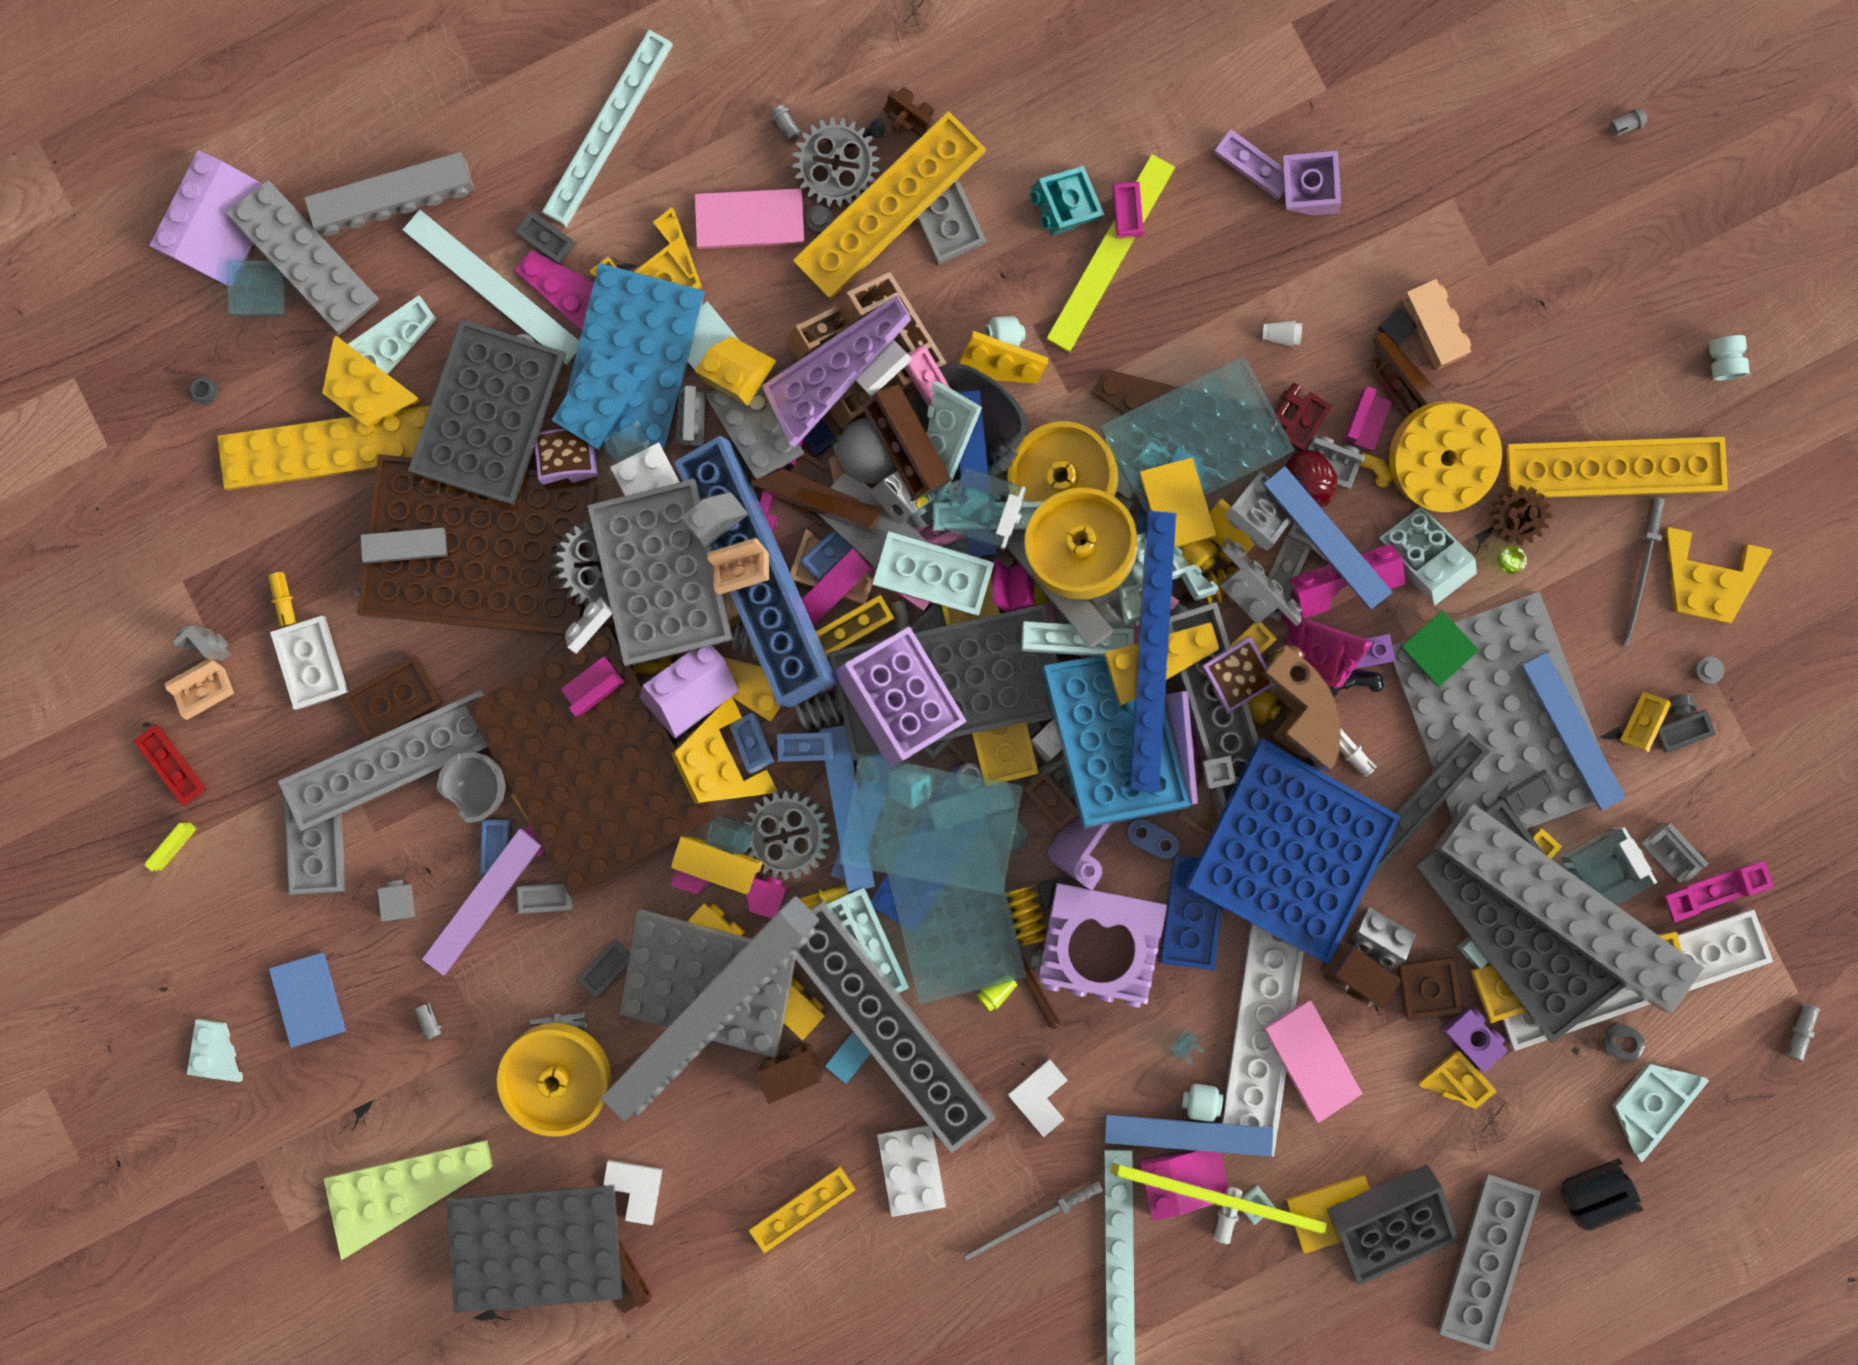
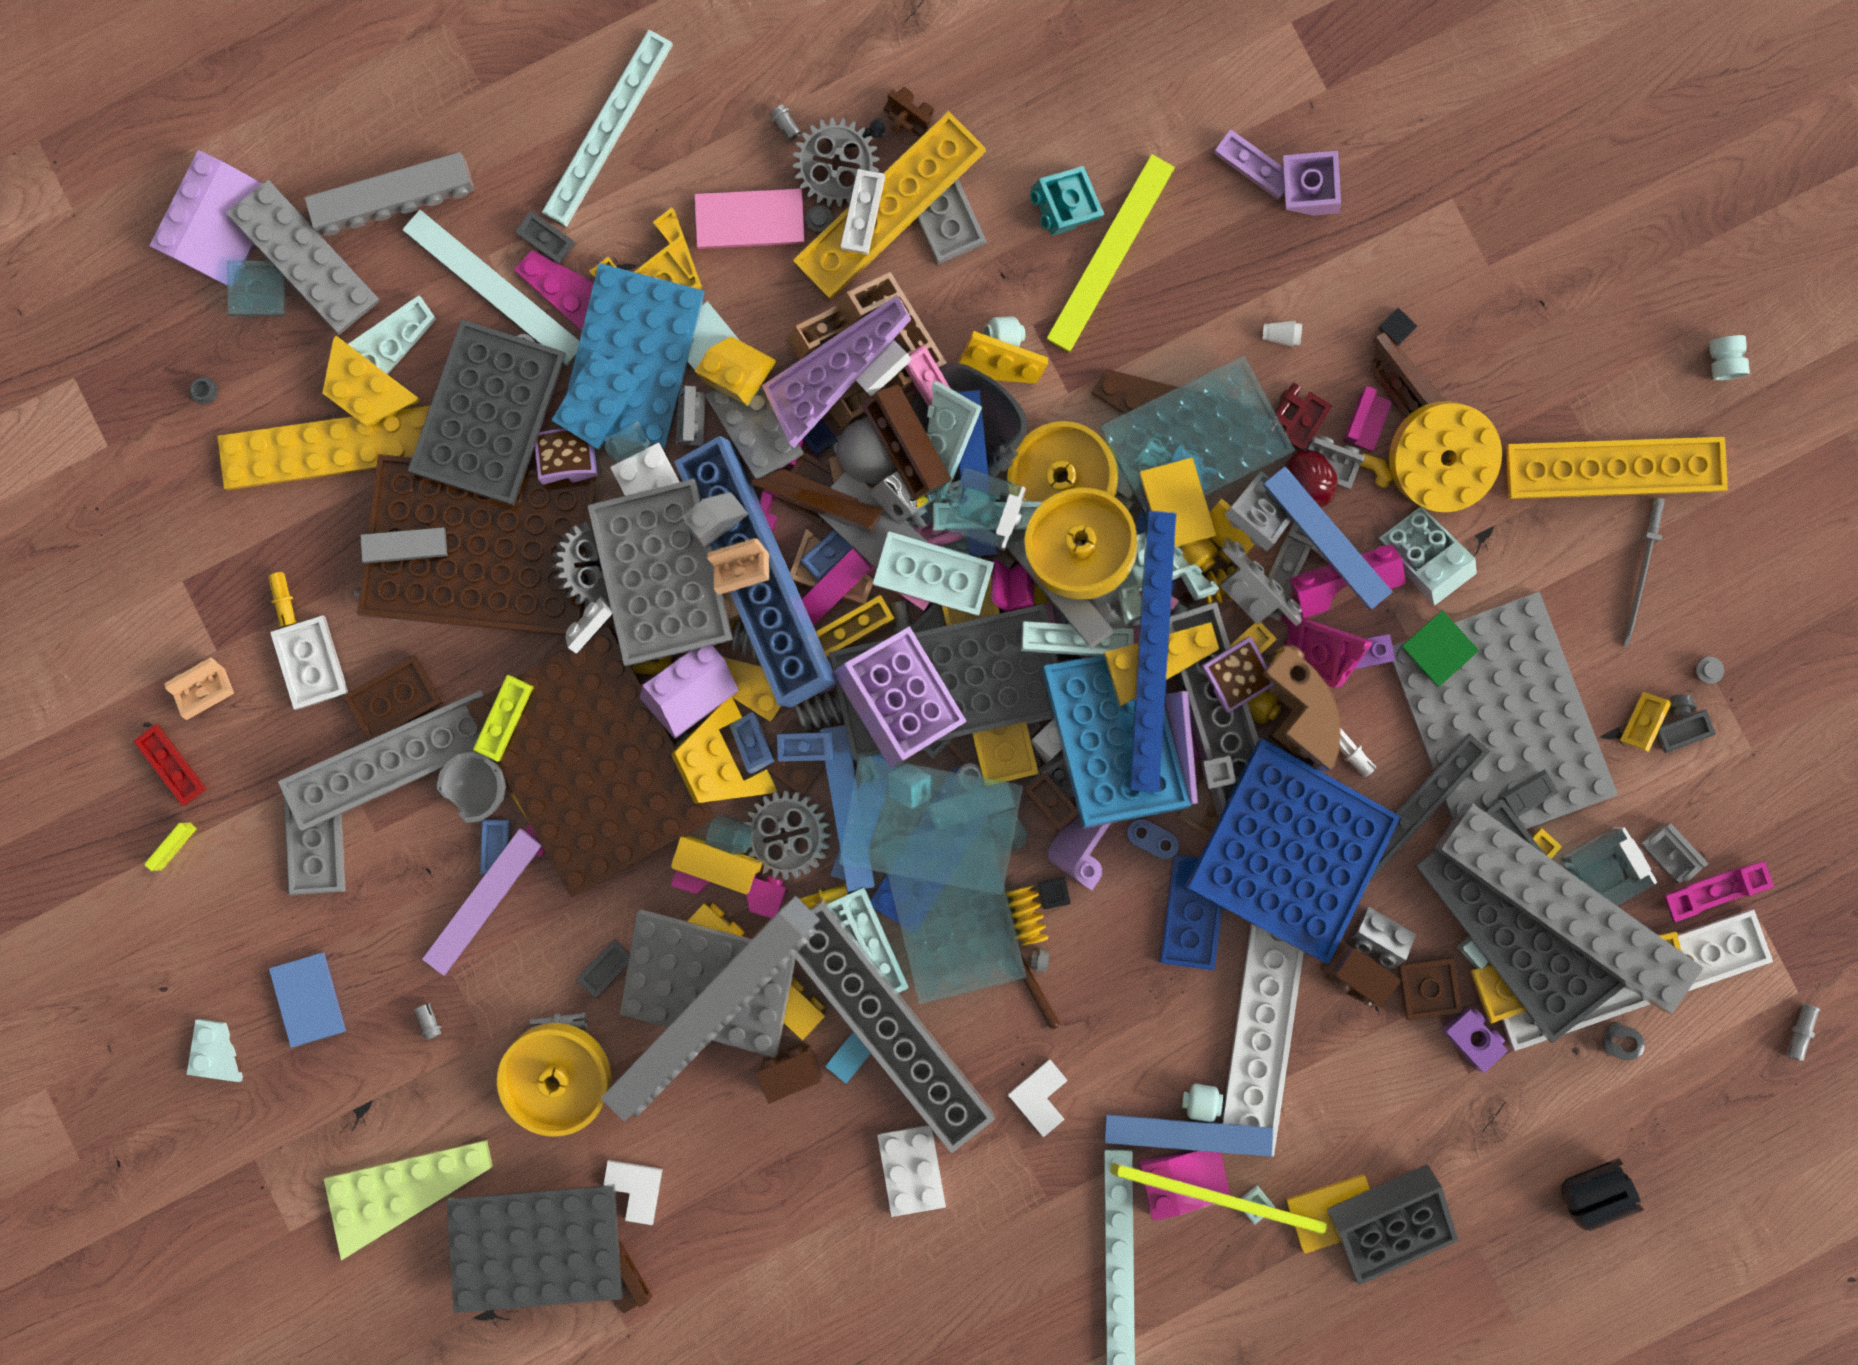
light grey bracket [172,625,232,661] -> none
light grey brick [378,880,415,922] -> none
light grey tile [516,883,574,914] -> none
dark pink panel [562,657,625,716] -> none
yellow plate [749,1166,856,1254] -> none
light grey sword [963,1181,1103,1261] -> none
neon yellow cone [976,973,1017,1012] -> none
lavender hose [1037,883,1167,1008] -> none
dark pink tile [1112,181,1144,239] -> none
clear light blue tile [1169,1029,1205,1065] -> none
white axle [1213,1187,1242,1244] -> none
bright pink tile [1263,999,1362,1123] -> none
black arm [1328,670,1384,697] -> none
light nougat brick [1401,279,1471,371] -> none
yellow wing [1418,1048,1497,1109] -> none
light grey plate [1437,1173,1541,1352] -> none
reddish brown gear [1490,485,1552,545] -> none
clear neon green tile [1498,546,1527,574] -> none
medium blue tile [1521,653,1626,811] -> none
light grey pin [1609,108,1647,137] -> none
light aqua wing [1612,1063,1709,1162] -> none
yellow wing [1664,527,1772,624] -> none
none -> neon yellow tile [473,675,534,762]
none -> white plate [841,169,885,255]

